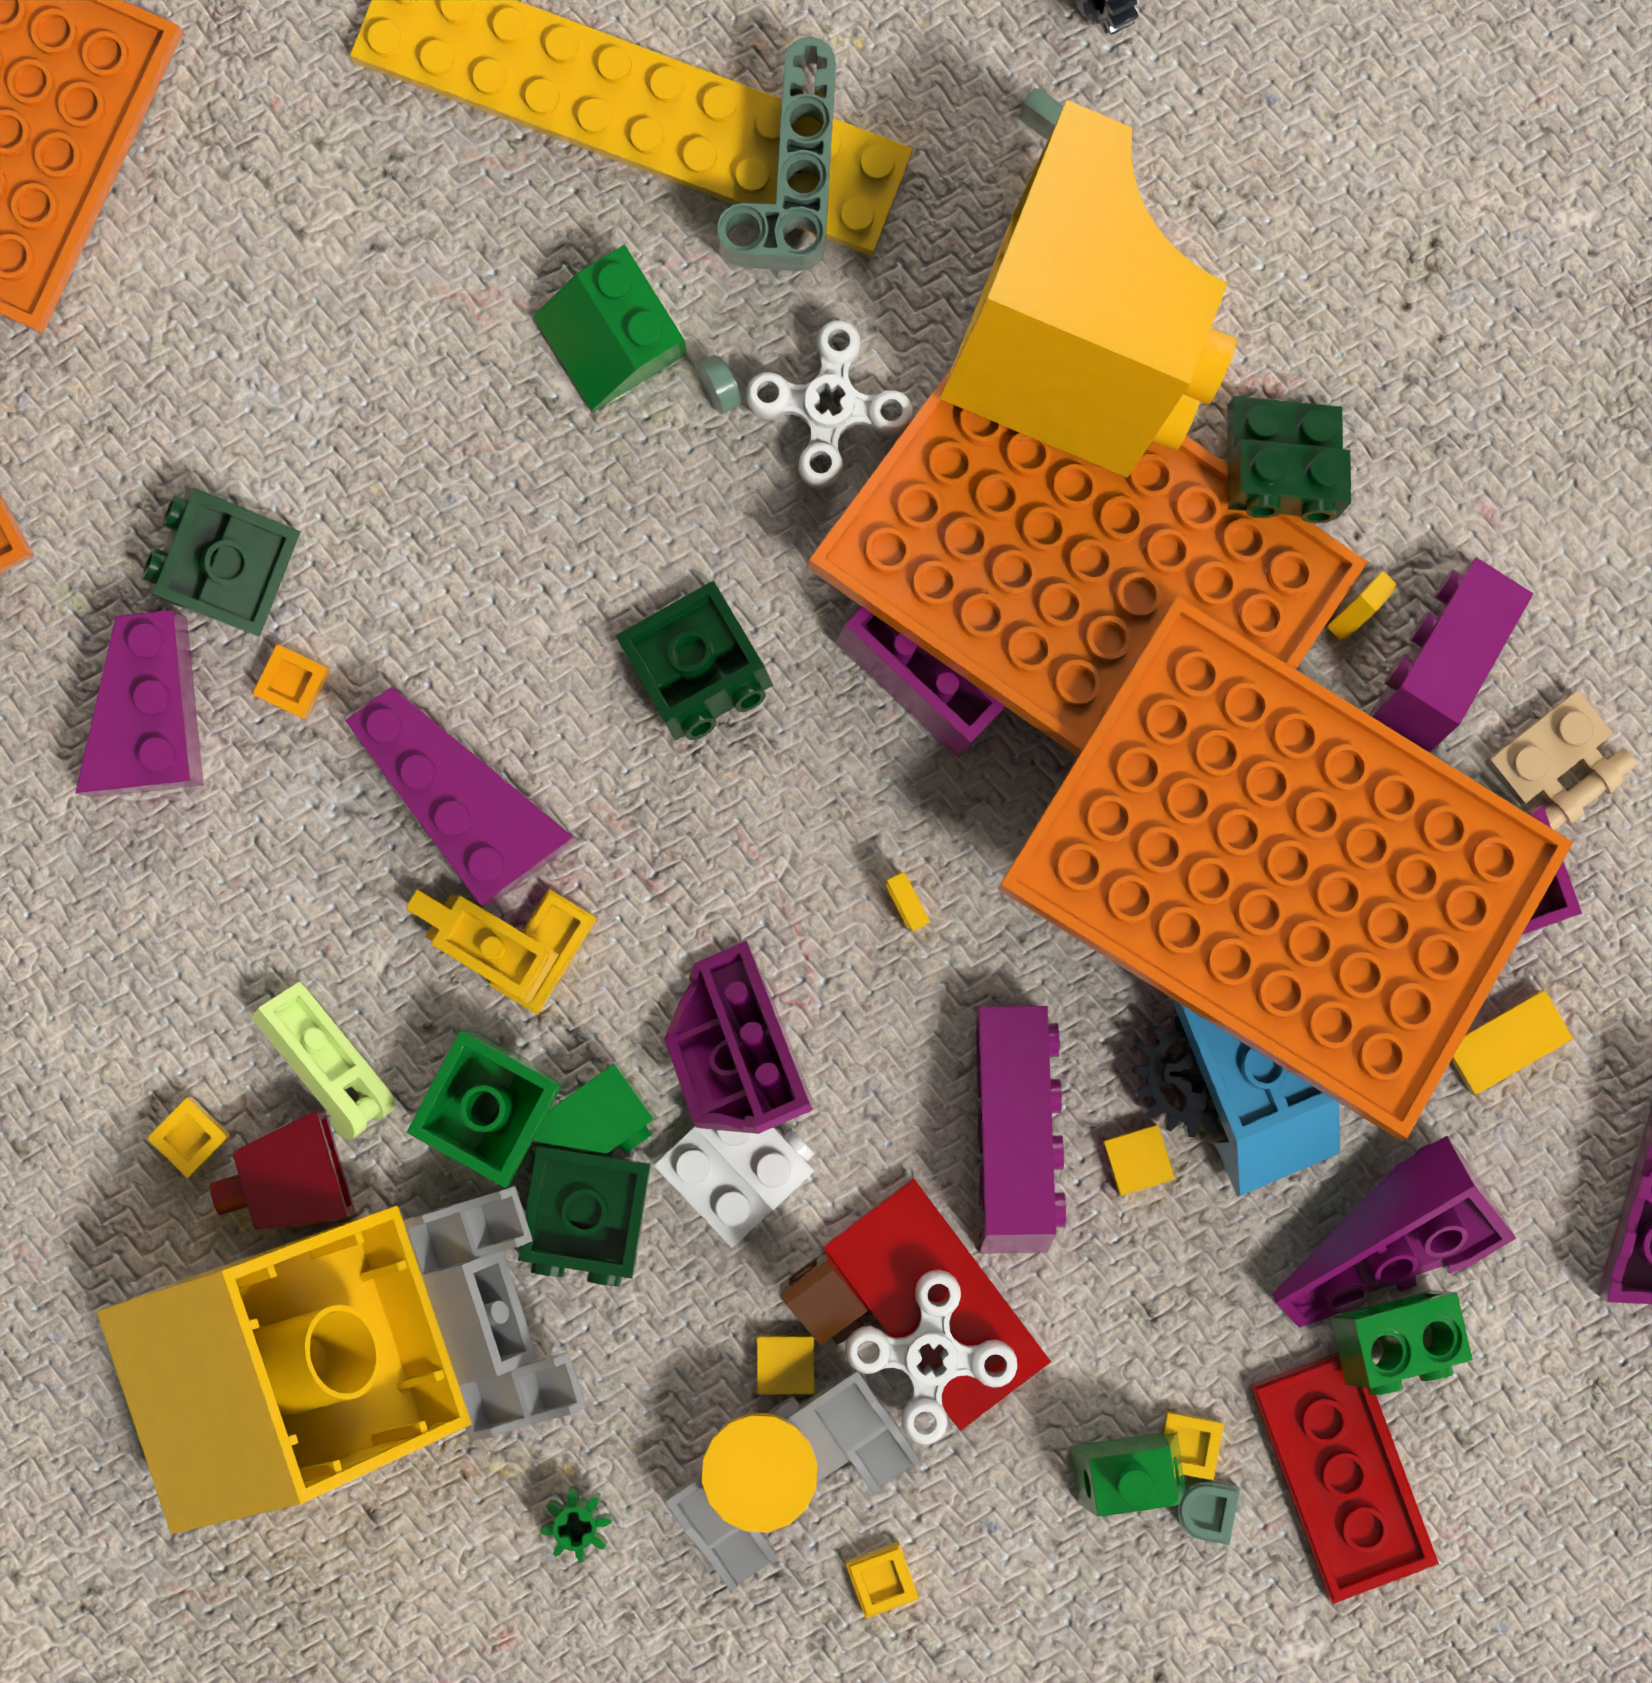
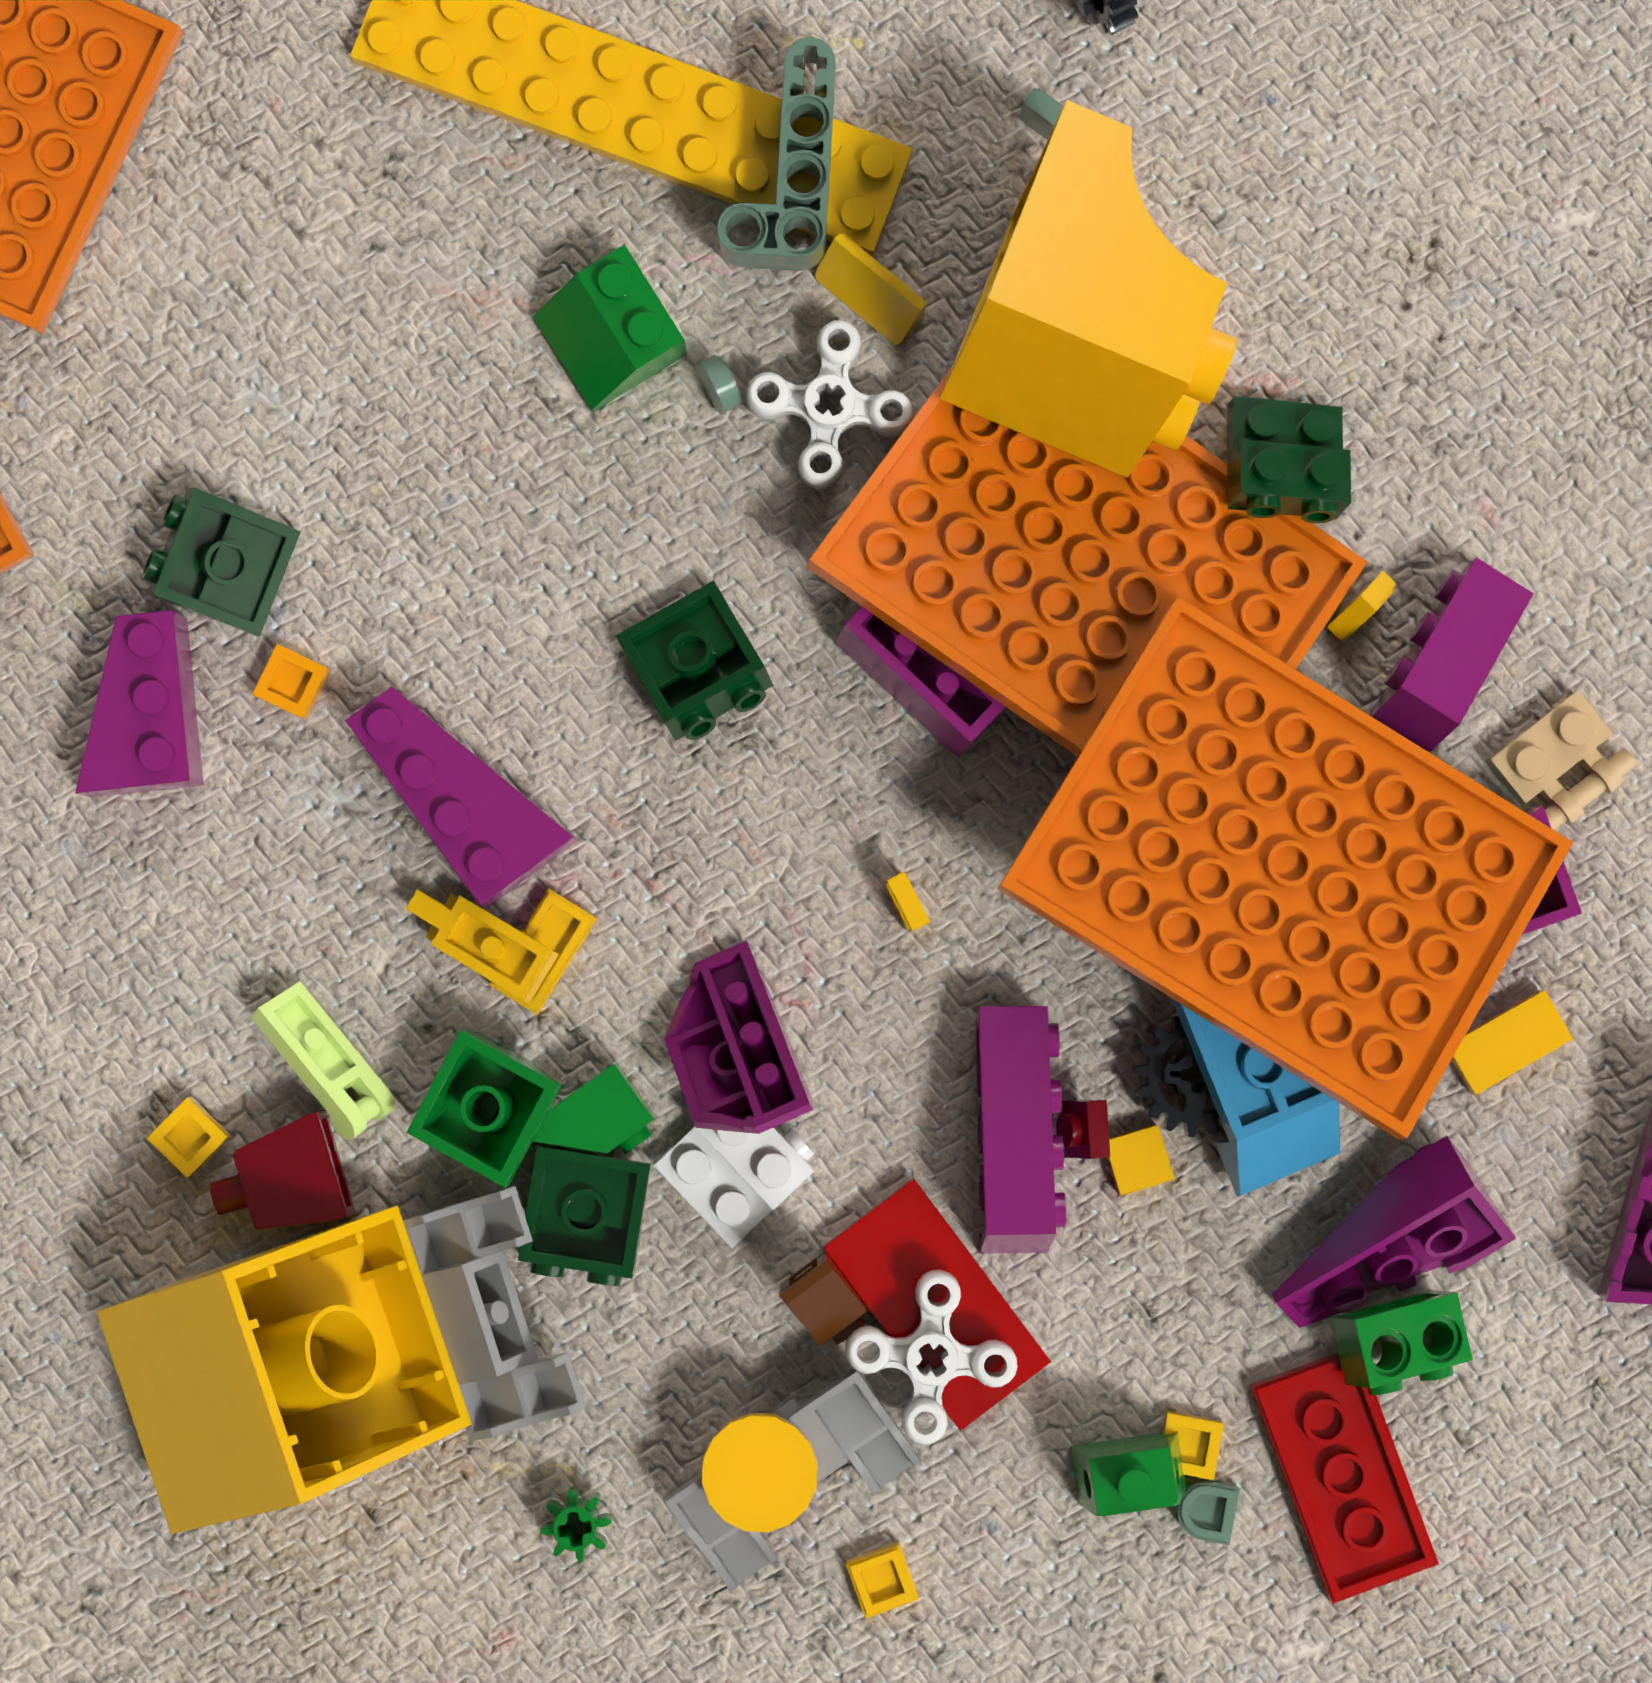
yellow tile [757,1334,815,1395] -> none
none -> yellow slope [815,233,926,346]
none -> dark red plate [1056,1099,1111,1159]

